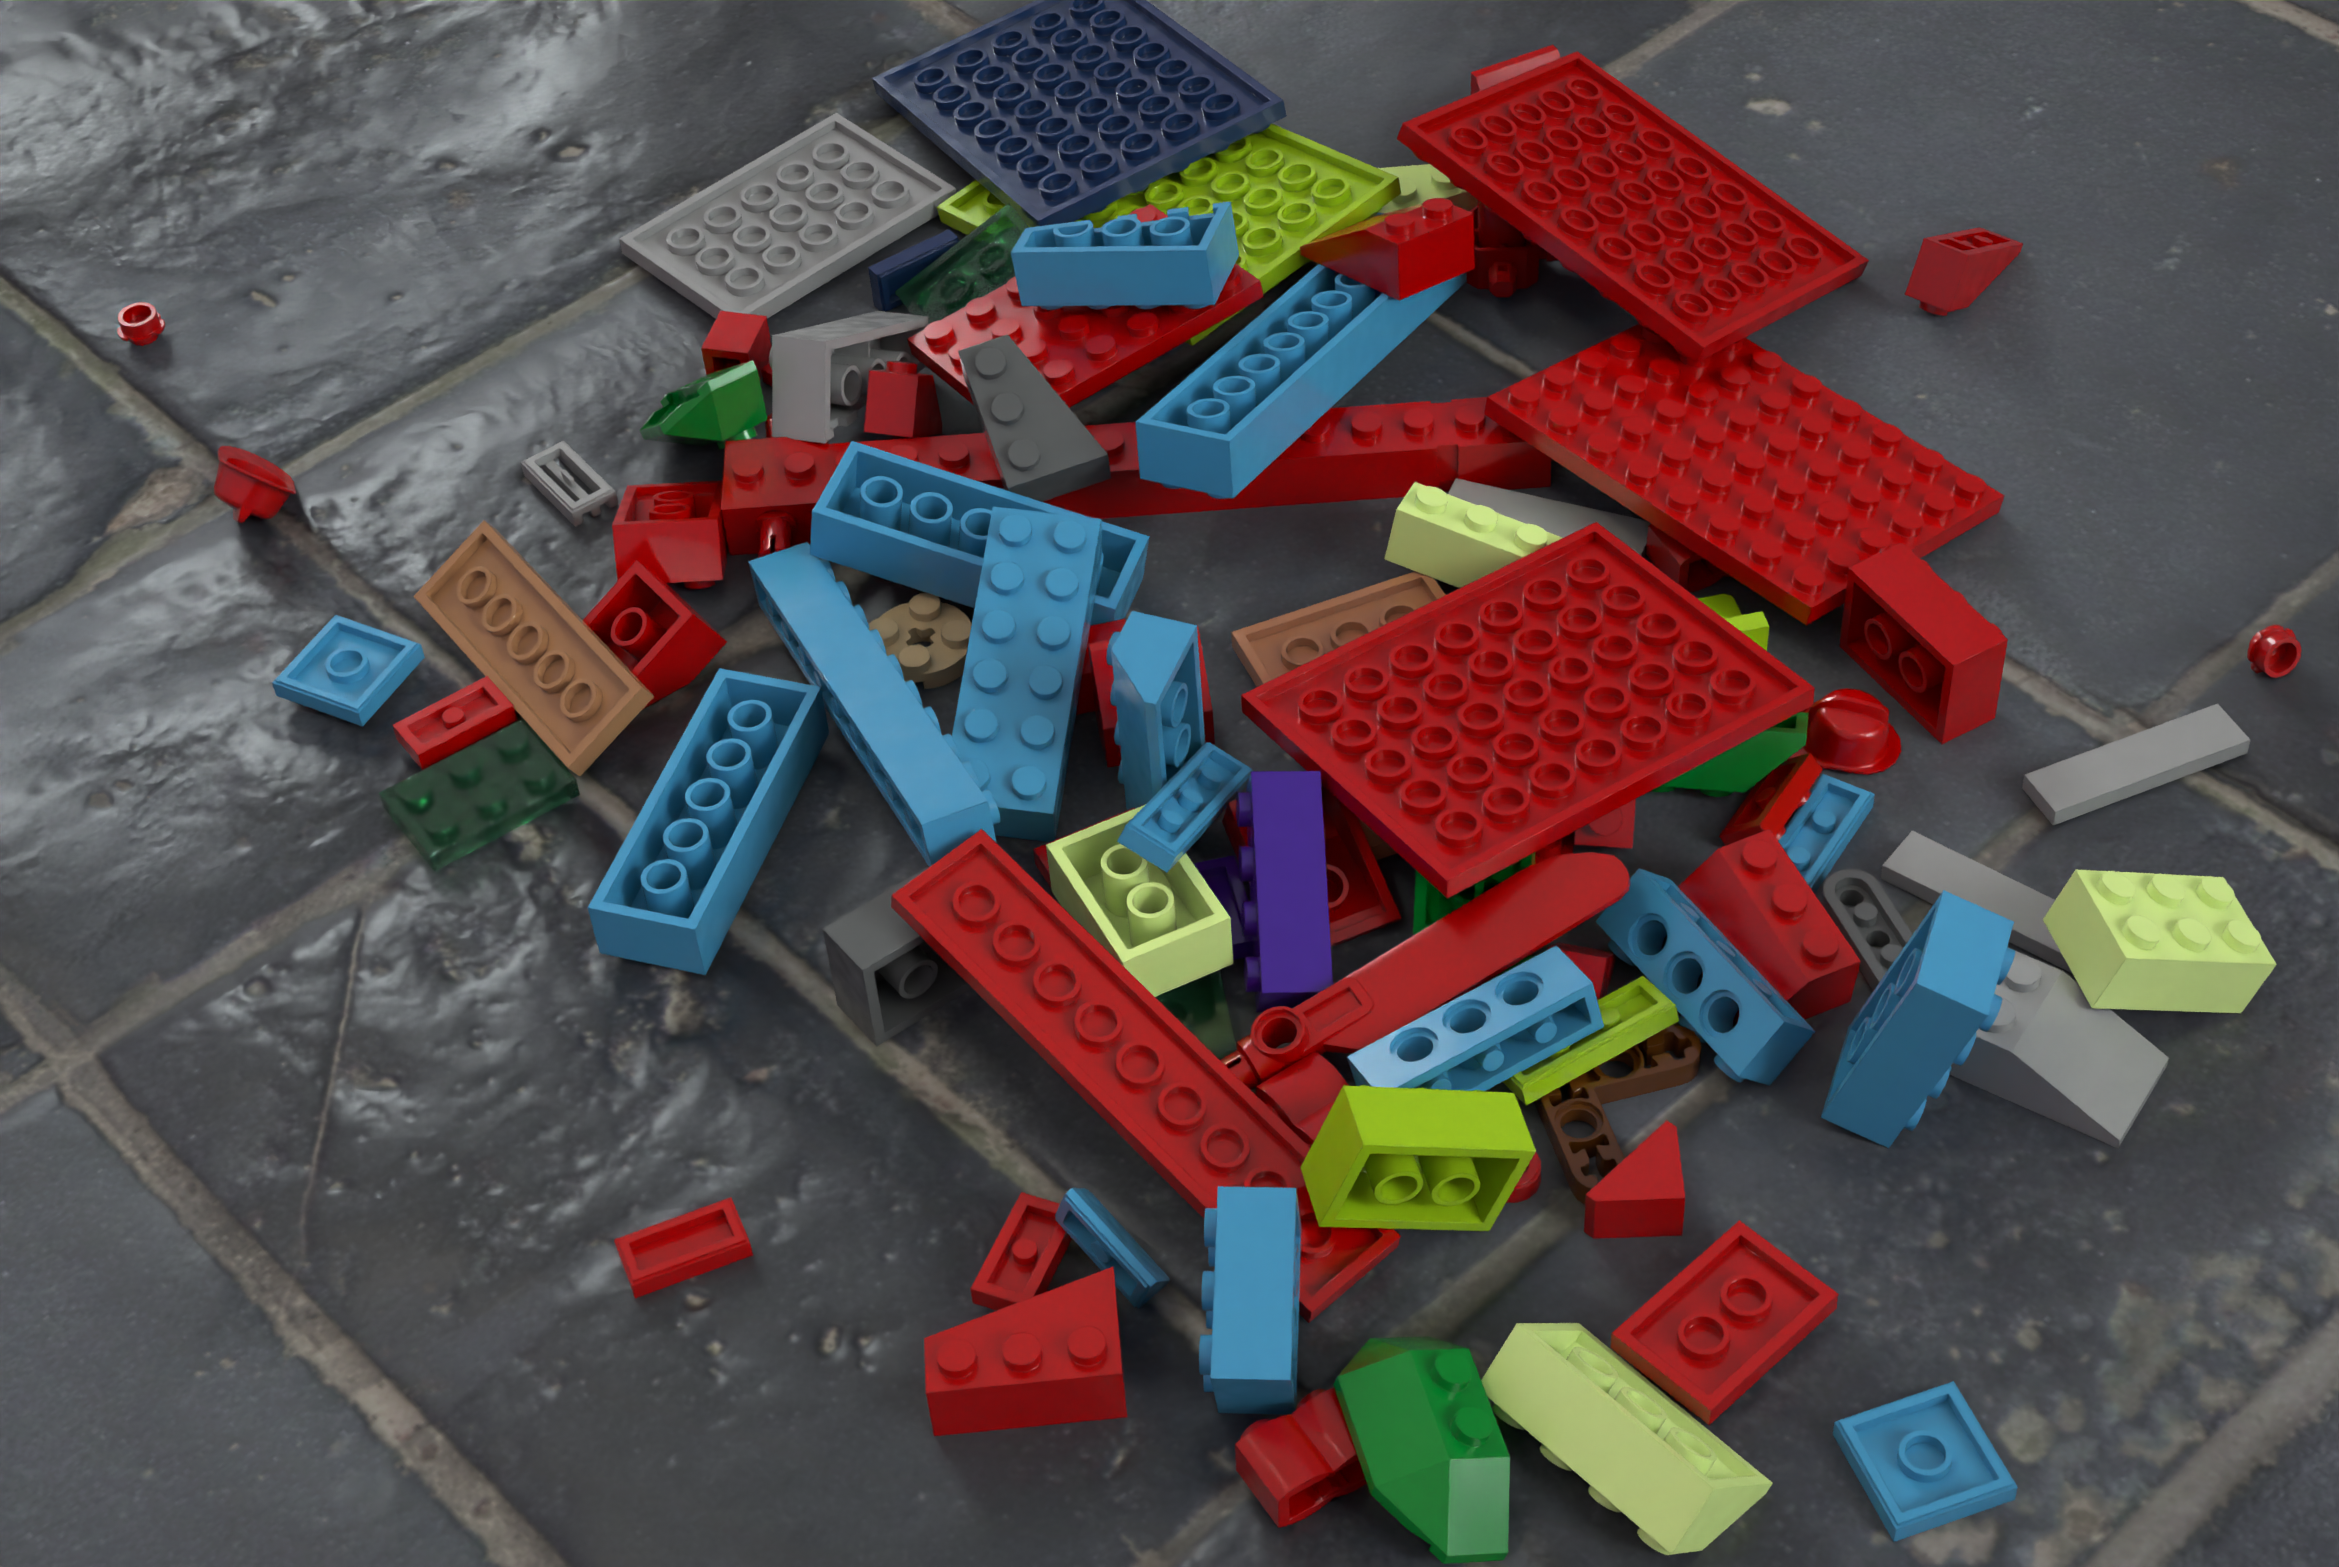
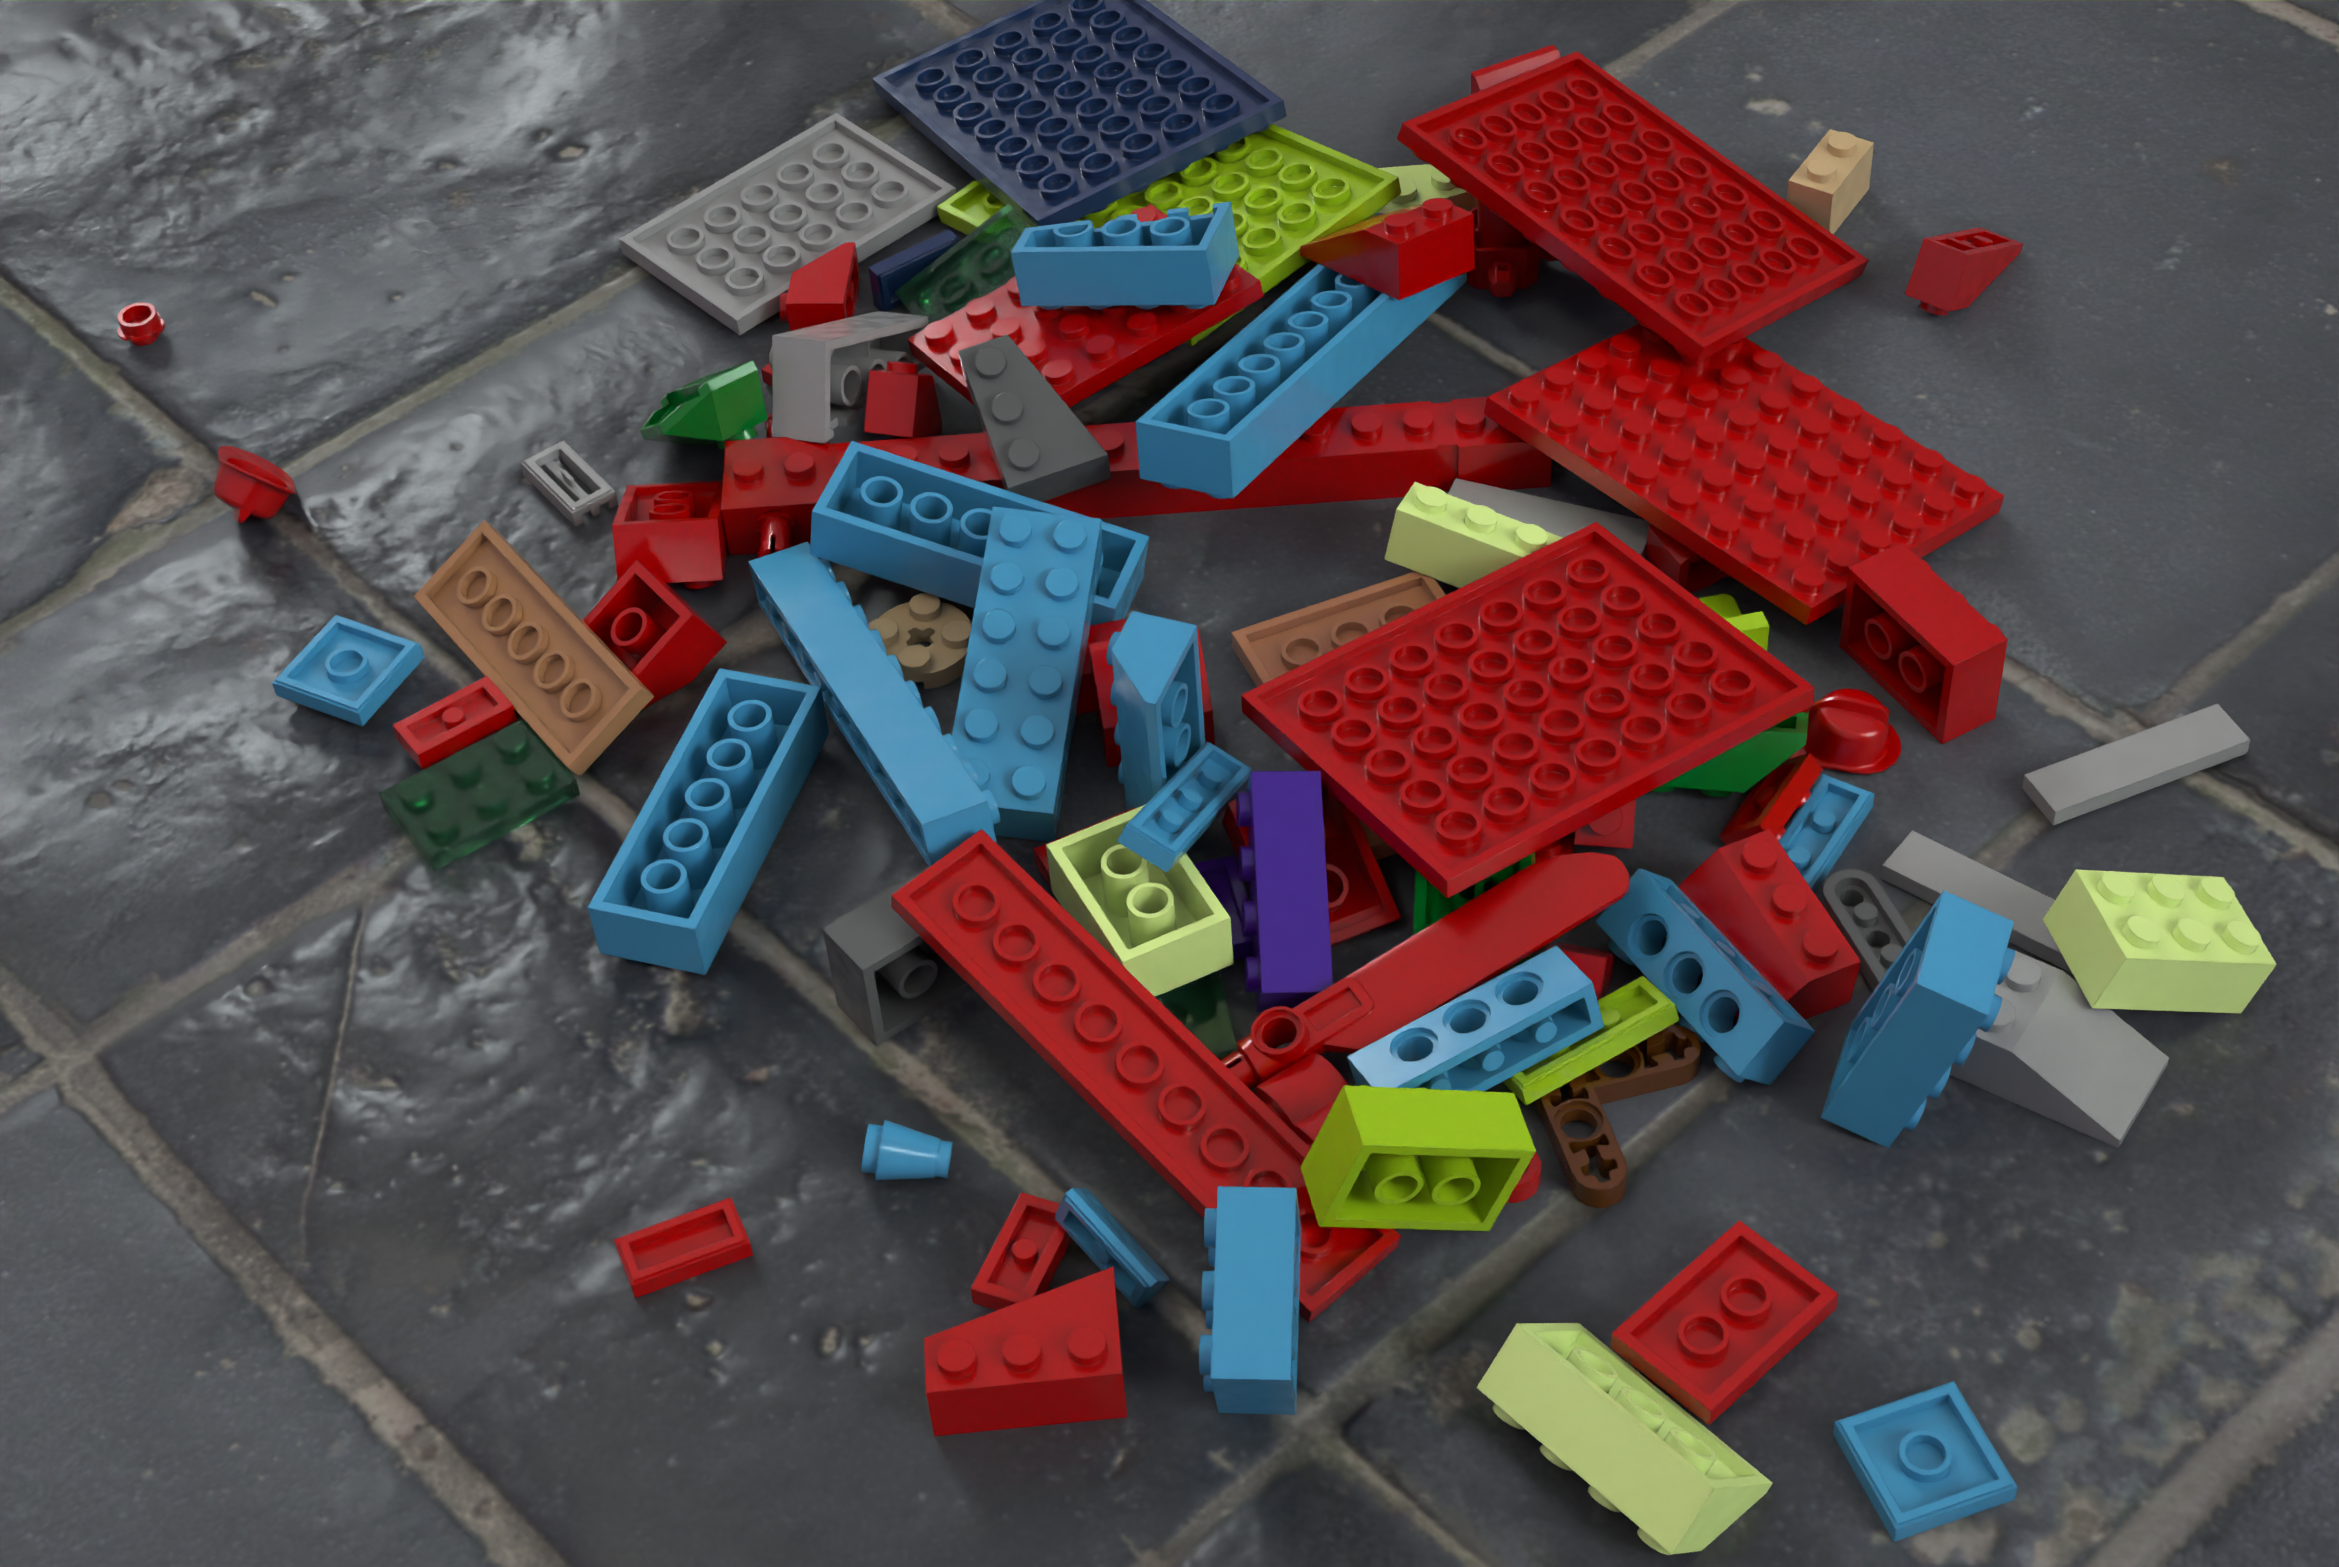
red brick [701,311,772,380] -> none
red brick [1235,1387,1367,1528] -> none
green wedge [1333,1336,1510,1564] -> none
red slope [1584,1120,1685,1239] -> none
red plate [2247,624,2302,678] -> none
none -> red slope [779,242,861,331]
none -> dark azure cone [861,1120,953,1180]
none -> tan brick [1787,129,1874,234]

